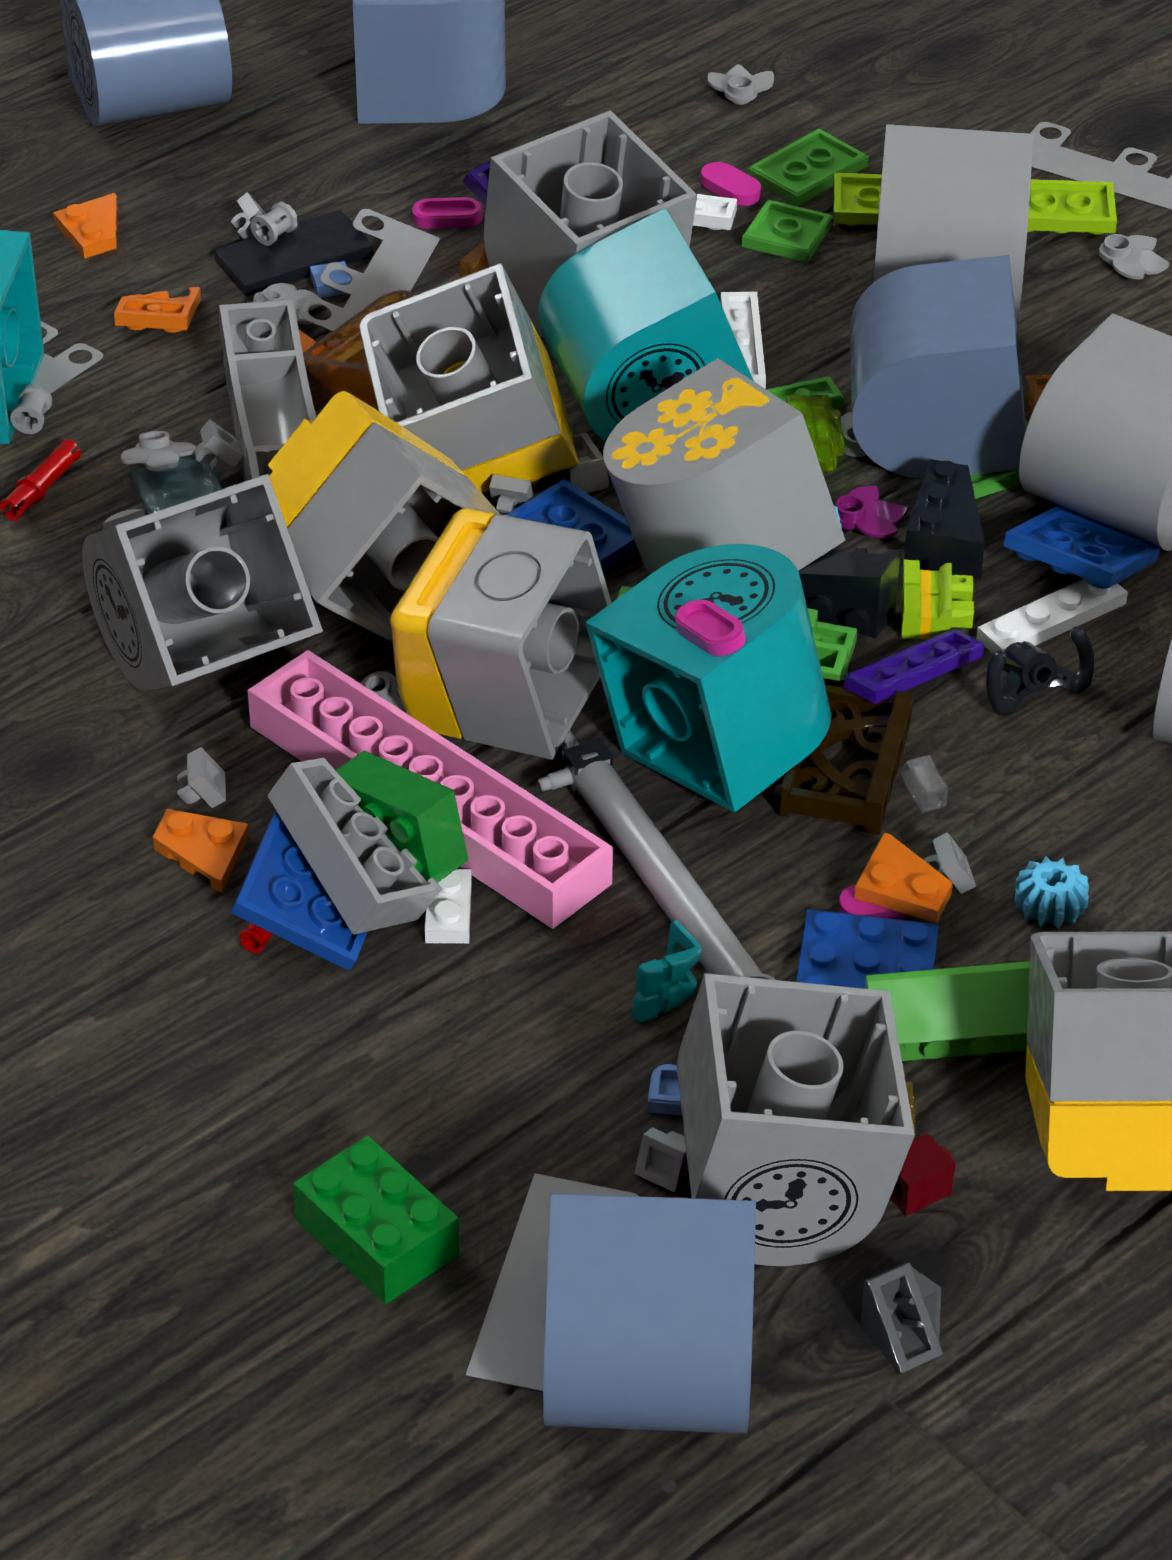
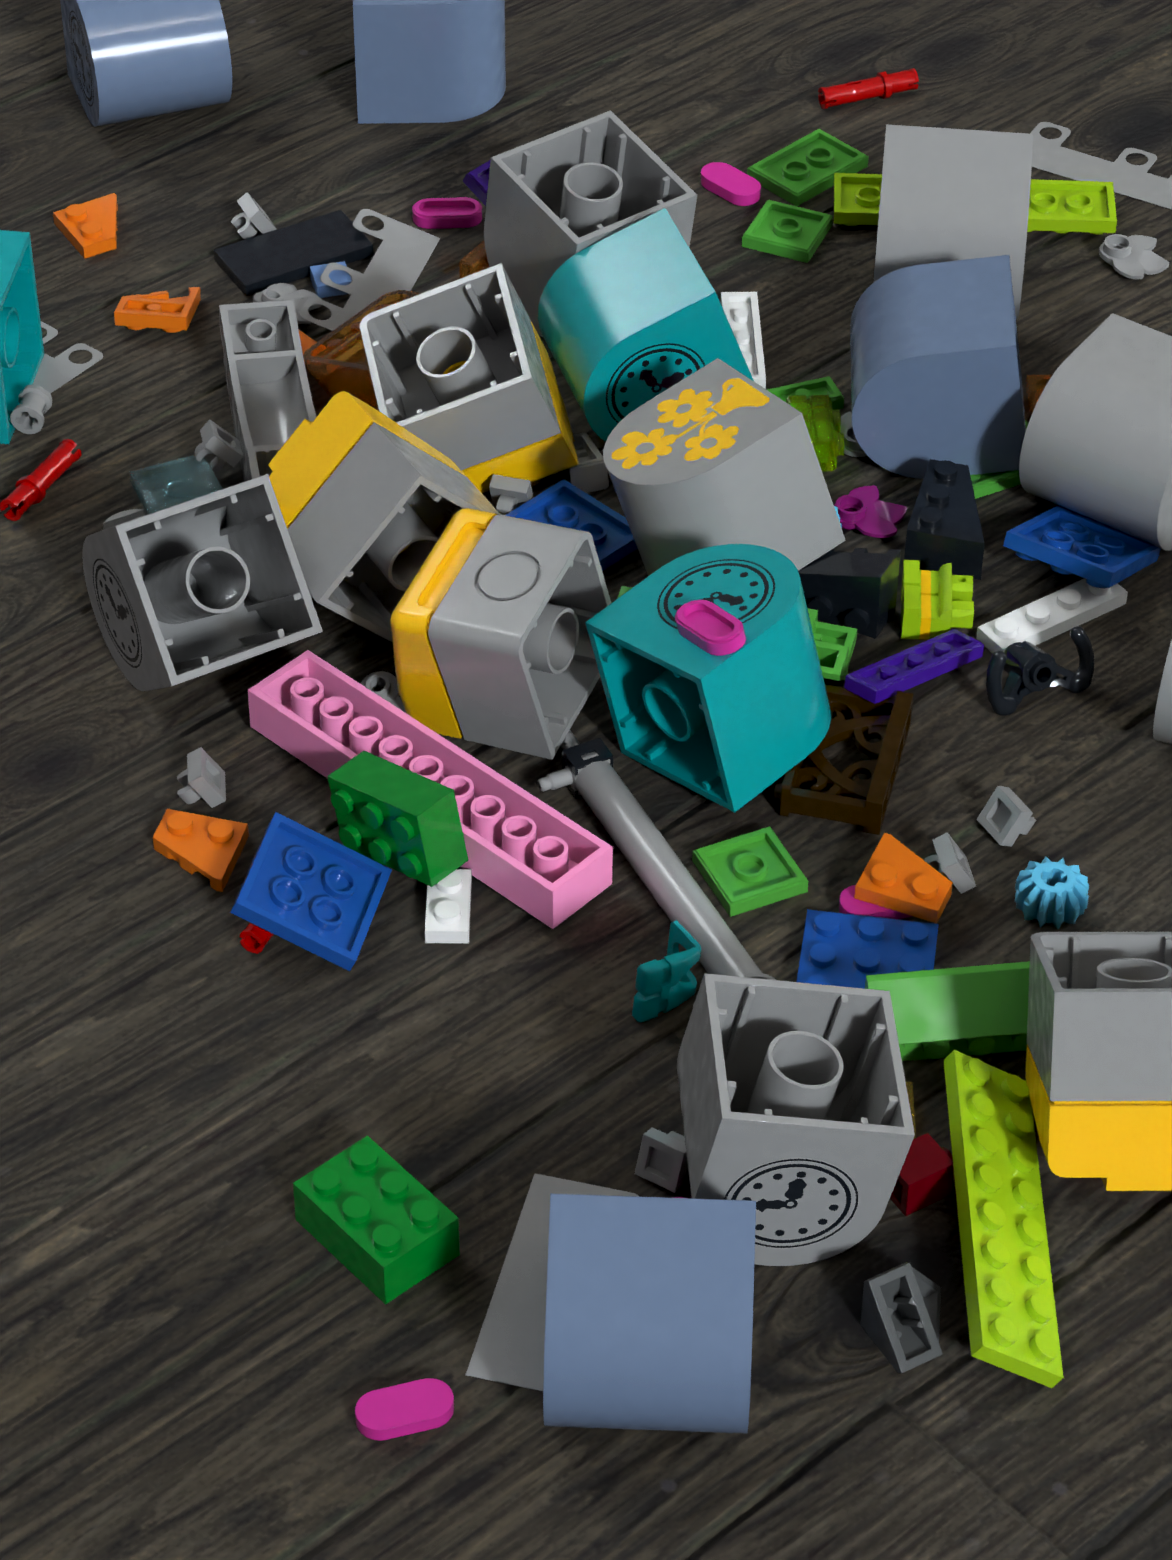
light grey plate [121,431,196,472] -> none
light grey bush [250,201,298,246] -> none
light grey wedge [267,757,443,935] -> none
medium blue tile [647,1064,682,1116] -> none
white plate [693,194,737,230] -> none
light grey plate [708,64,774,105] -> none
clear piece [901,755,948,813] -> none
none -> dark pink tile [355,1378,454,1441]
none -> bright green tile [692,826,809,917]
none -> red pin [818,68,919,109]
none -> lime plate [943,1050,1064,1388]
none -> light grey tile [976,786,1036,847]

